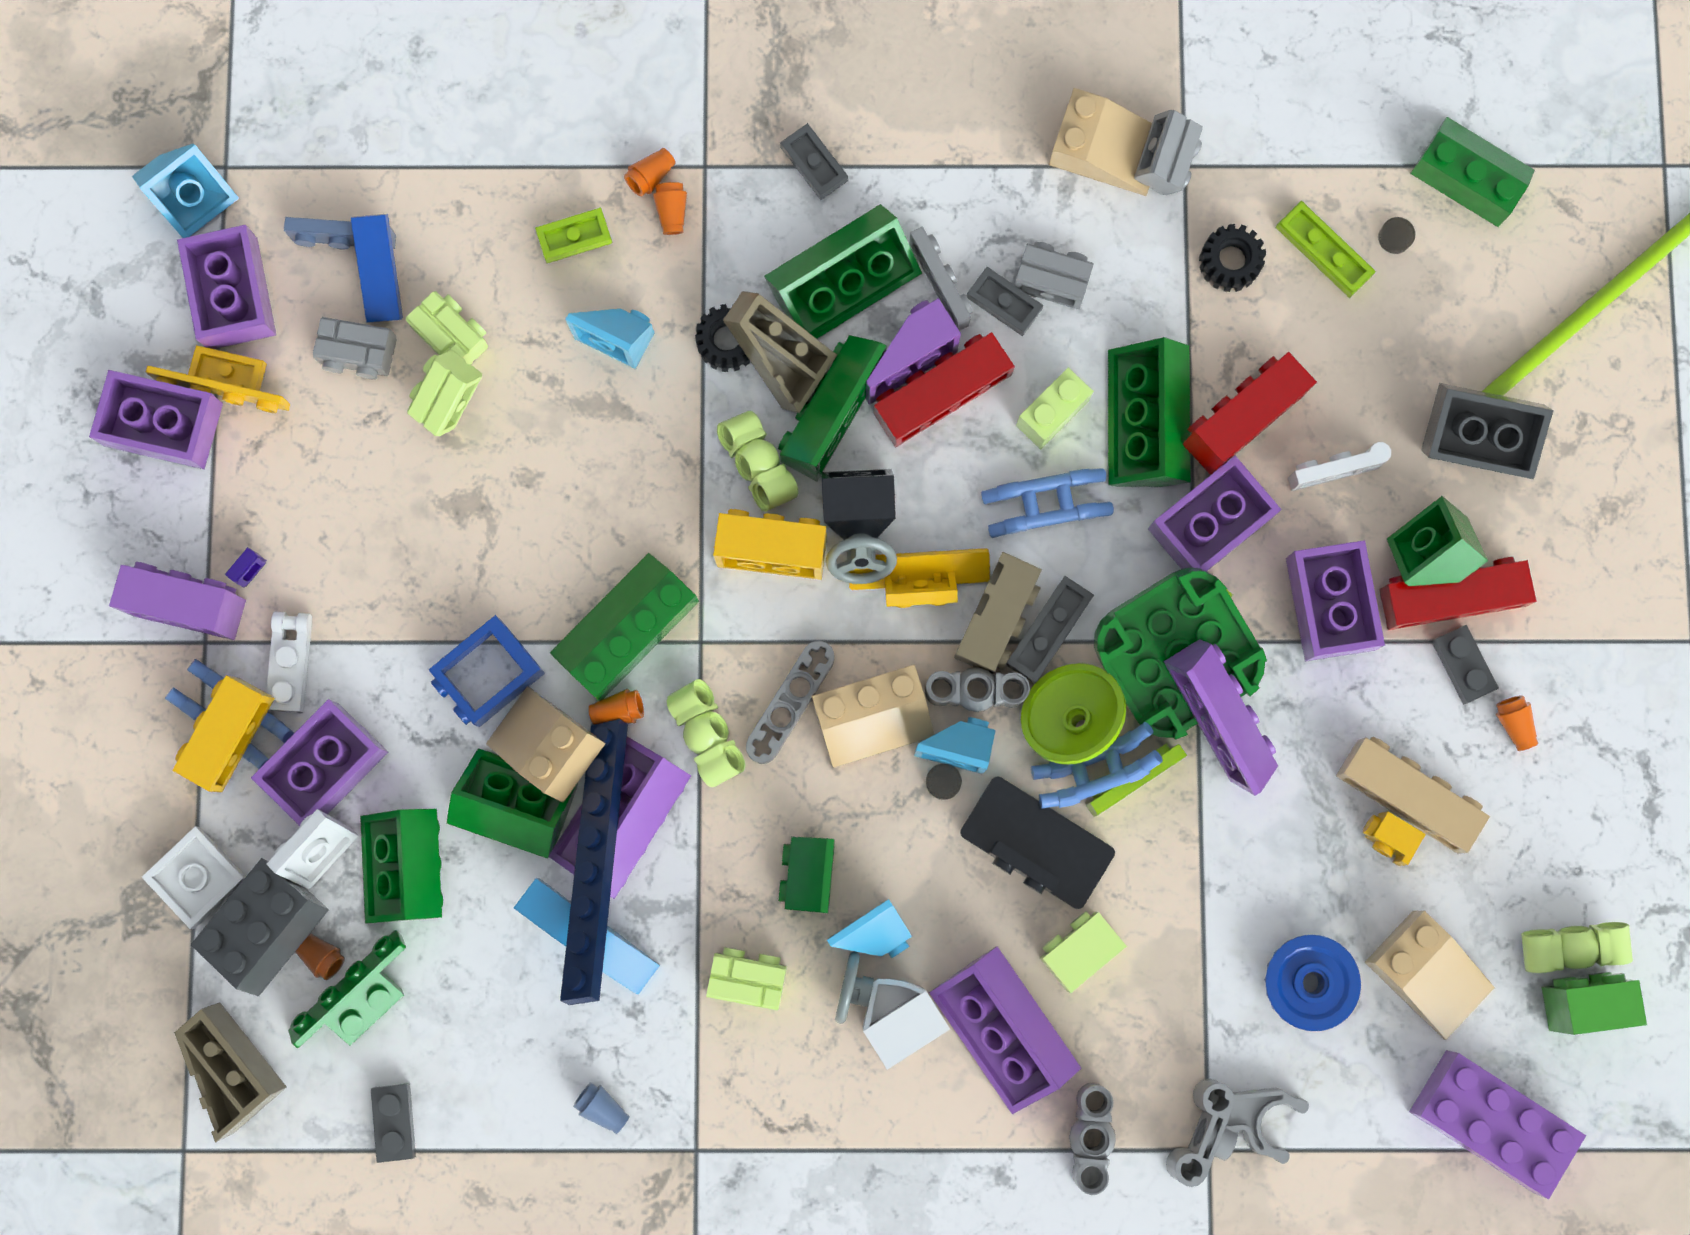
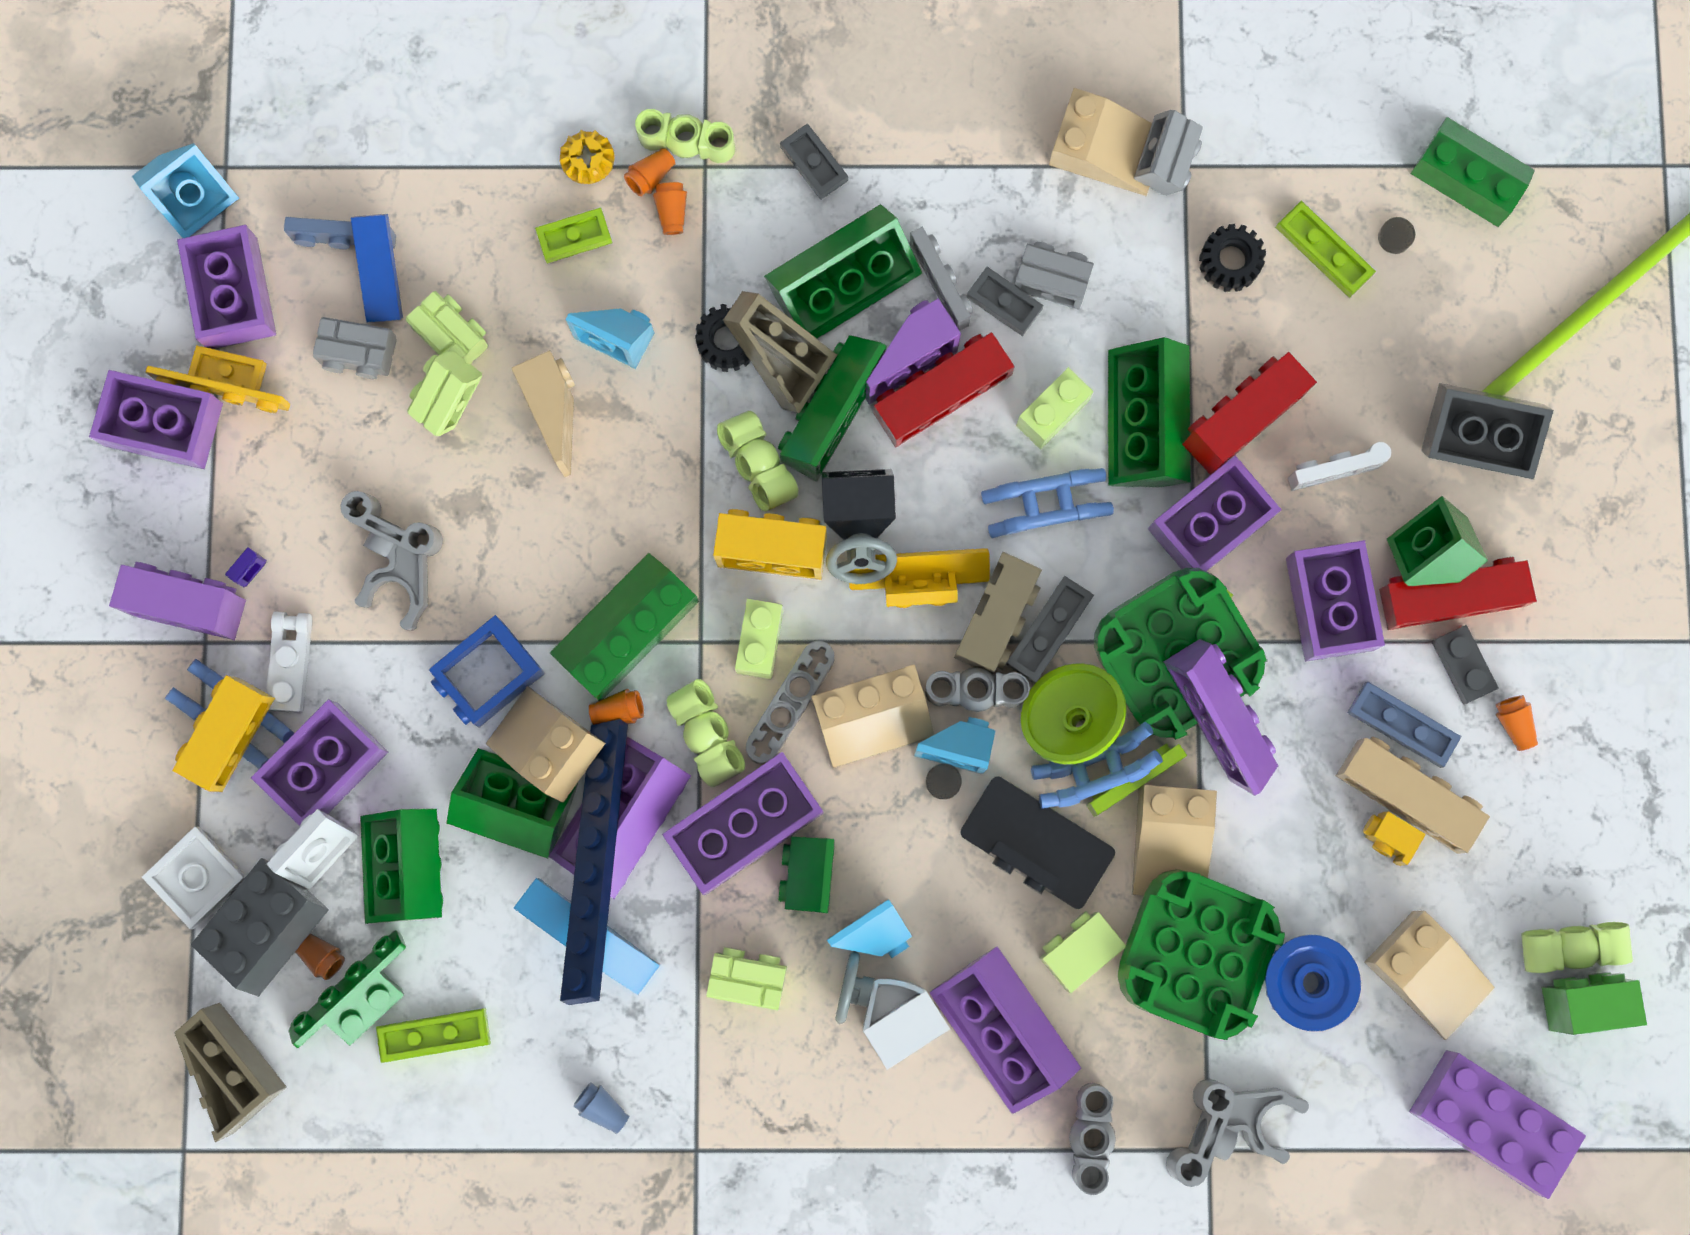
dark grey plate [371,1083,416,1163] -> none
none -> light grey piece [341,491,443,631]
none -> lime tile [376,1008,491,1063]
none -> tan slope [511,350,575,477]
none -> yellow gear [559,130,615,184]
none -> yellowish green piece [635,109,735,163]
none -> medium lavender brick [662,752,824,895]
none -> yellowish green brick [735,599,784,679]
none -> green tile [1118,869,1285,1040]
none -> tan slope [1132,785,1217,896]
none -> sand blue plate [1347,682,1462,768]

